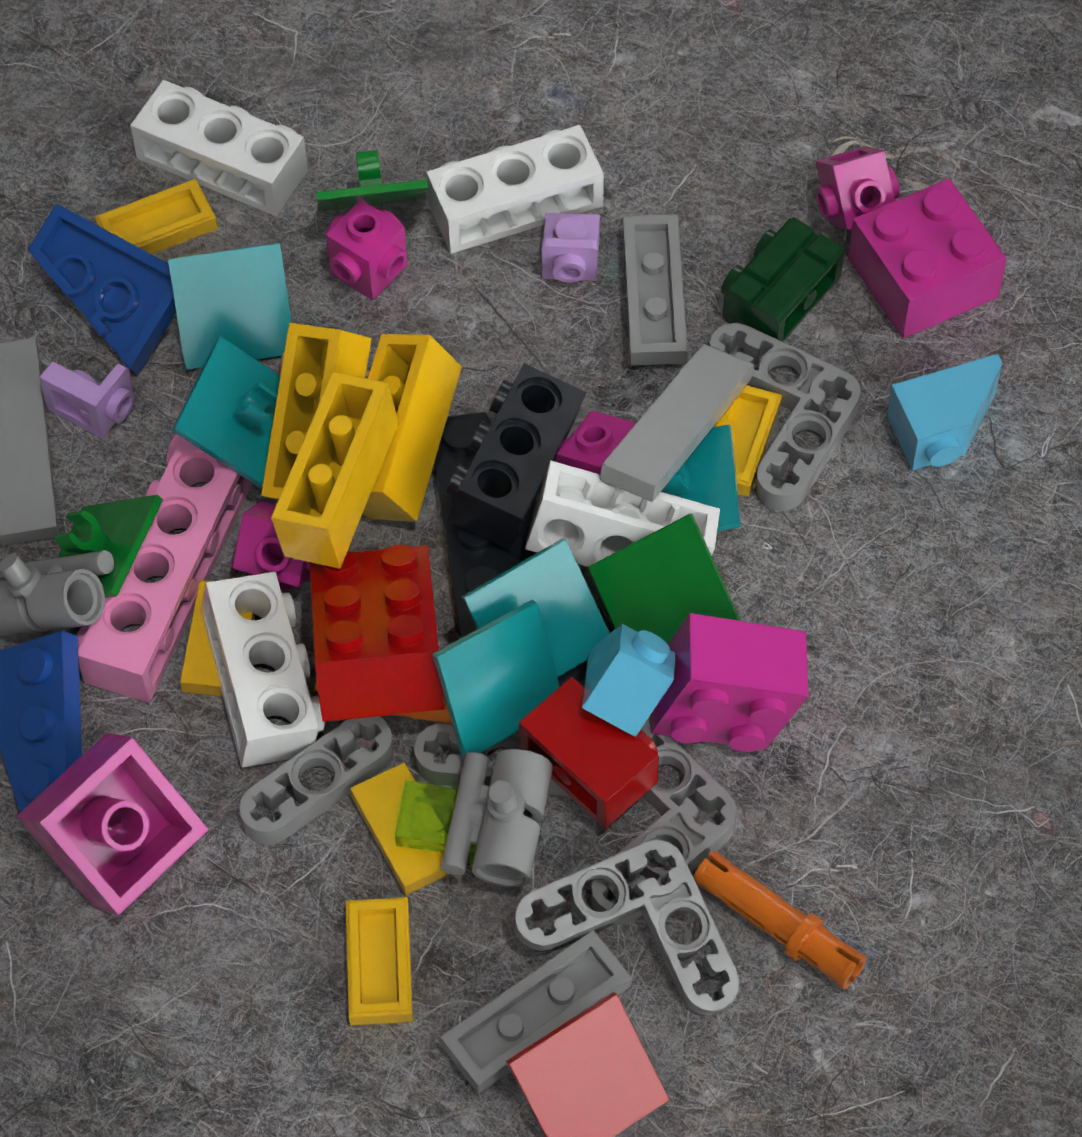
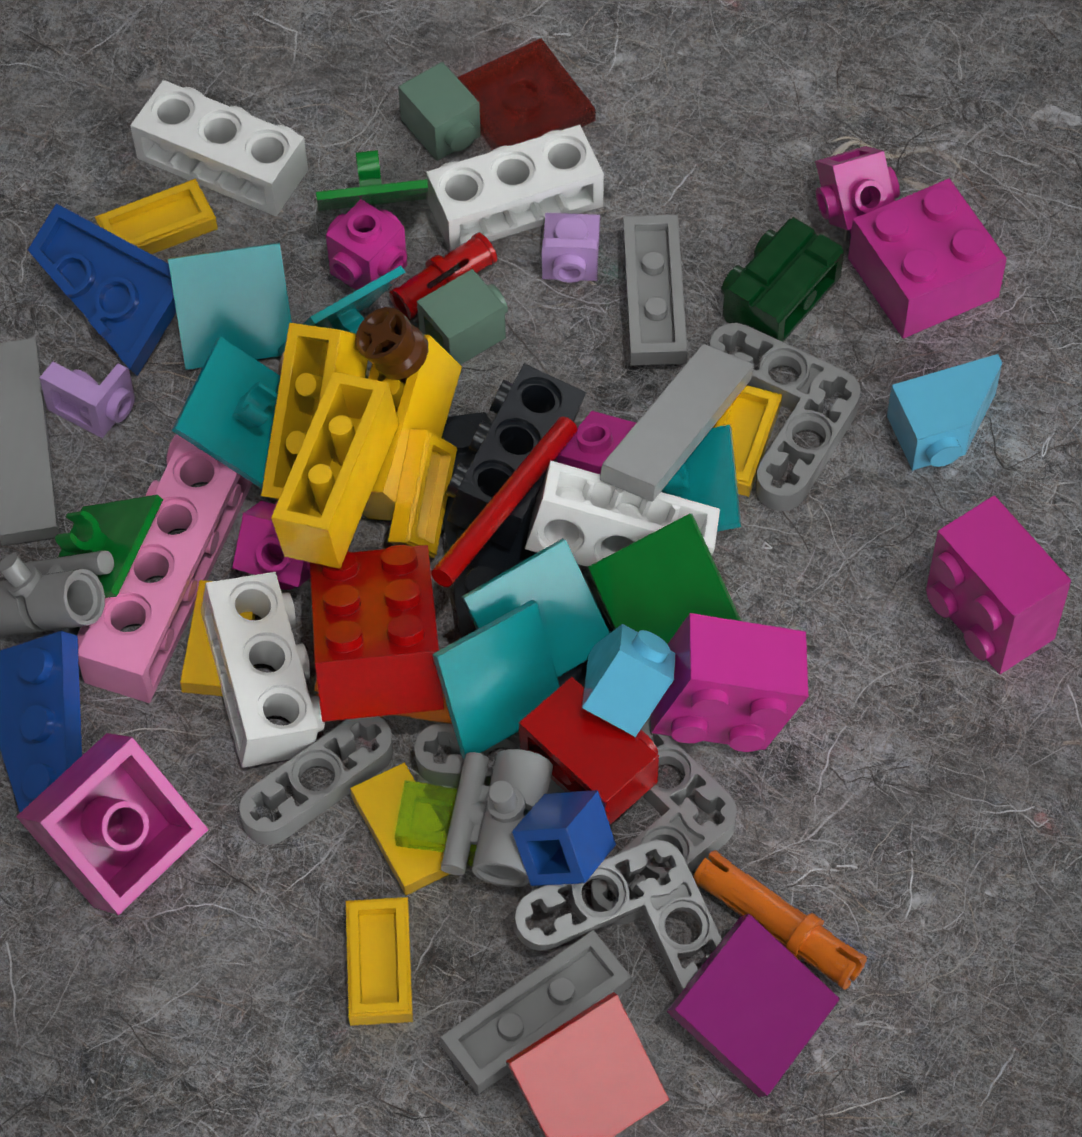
none -> teal piece [277,266,406,356]
none -> reddish brown wheel [356,307,428,380]
none -> yellow tile [388,429,457,558]
none -> red pin [389,232,498,320]
none -> sand green brick [398,61,481,161]
none -> sand green brick [417,269,508,365]
none -> red bar [431,416,578,587]
none -> clear red tile [457,38,596,150]
none -> blue brick [512,790,616,886]
none -> magenta tile [666,914,840,1097]
none -> dark pink brick [926,495,1072,675]

